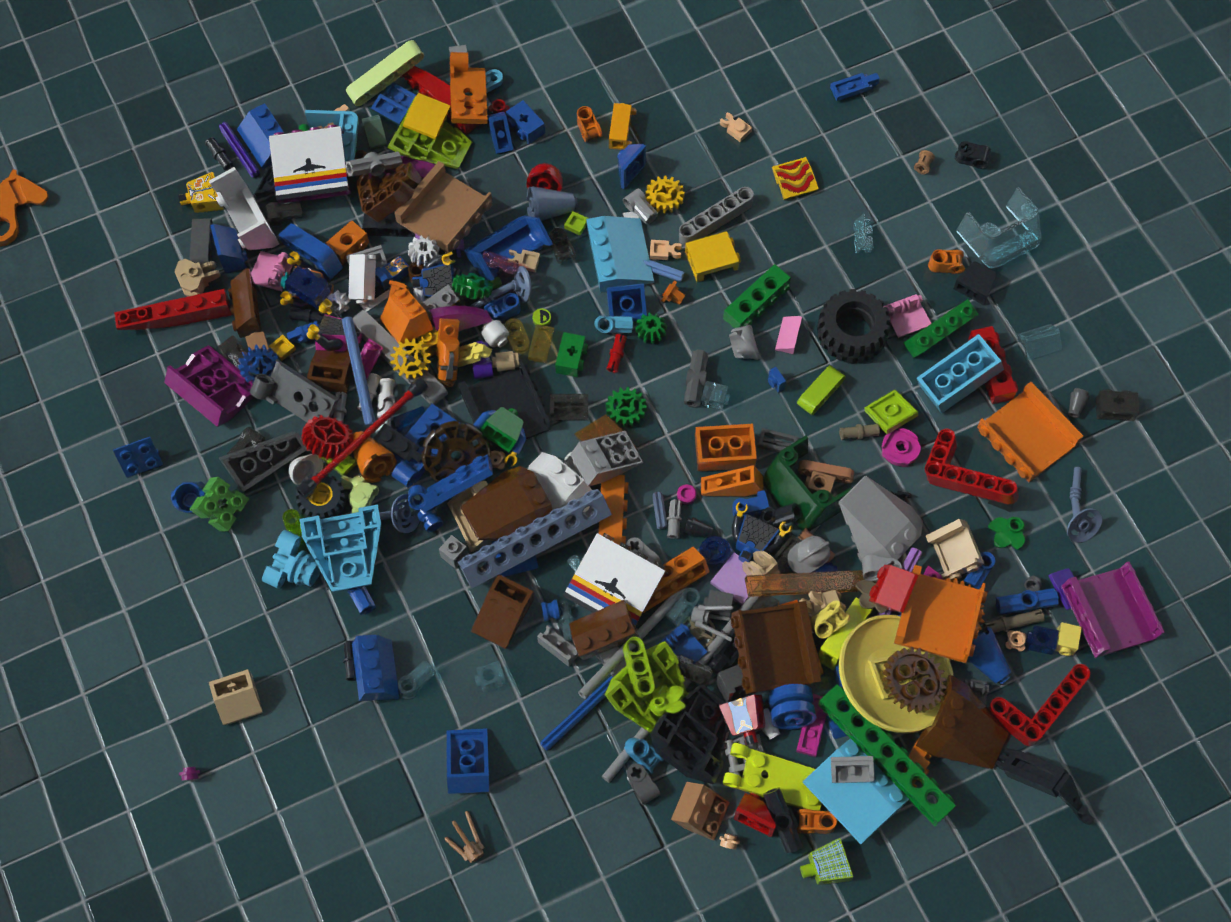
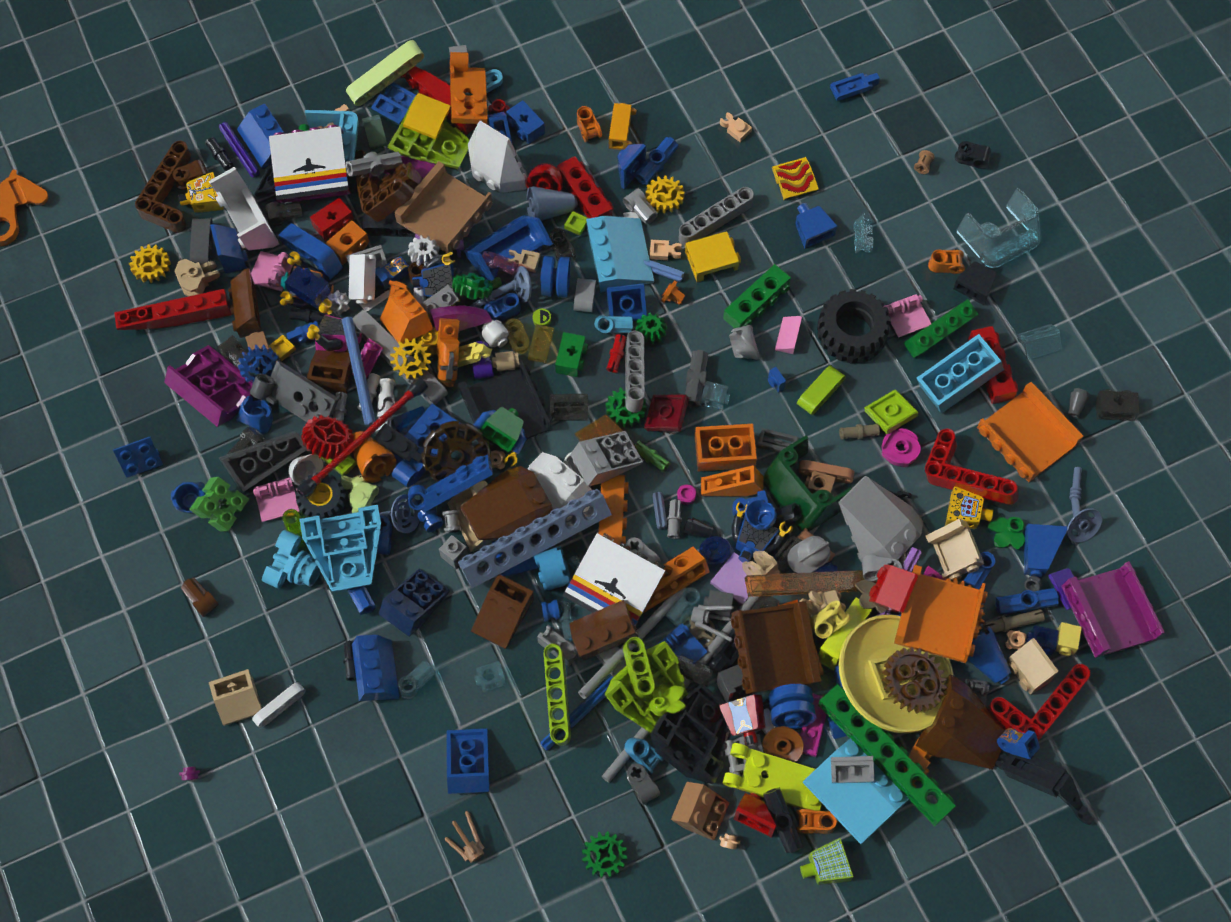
none -> yellow gear [129,244,171,283]
none -> reddish brown beam [135,141,191,233]
none -> reddish brown piece [173,160,208,190]
none -> reddish brown piece [181,577,219,617]
none -> blue hair [236,396,273,434]
none -> white beam [252,682,306,728]
none -> bright pink hinge [253,477,300,522]
none -> red brick [310,198,354,241]
none -> blue piece [377,516,392,555]
none -> dark blue slope [379,568,450,637]
none -> light grey bush [442,510,462,532]
none -> white wedge [468,121,527,193]
none -> dark azure brick [534,546,571,591]
none -> blue wheel [540,256,571,298]
none -> lime beam [544,644,571,746]
none -> red brick [557,156,614,218]
none -> light grey beam [574,278,596,312]
none -> green gear [582,831,627,879]
none -> light grey beam [625,331,644,412]
none -> bright green pin [634,440,670,472]
none -> blue piece [635,137,678,185]
none -> dark red plate [644,395,689,431]
none -> blue hair [745,499,777,530]
none -> dark orange dish [762,726,804,762]
none -> blue torso [795,203,837,248]
none -> yellow torso [945,486,993,529]
none -> blue leg [997,728,1040,759]
none -> tan slope [1007,638,1058,695]
none -> blue slope [1024,524,1067,578]

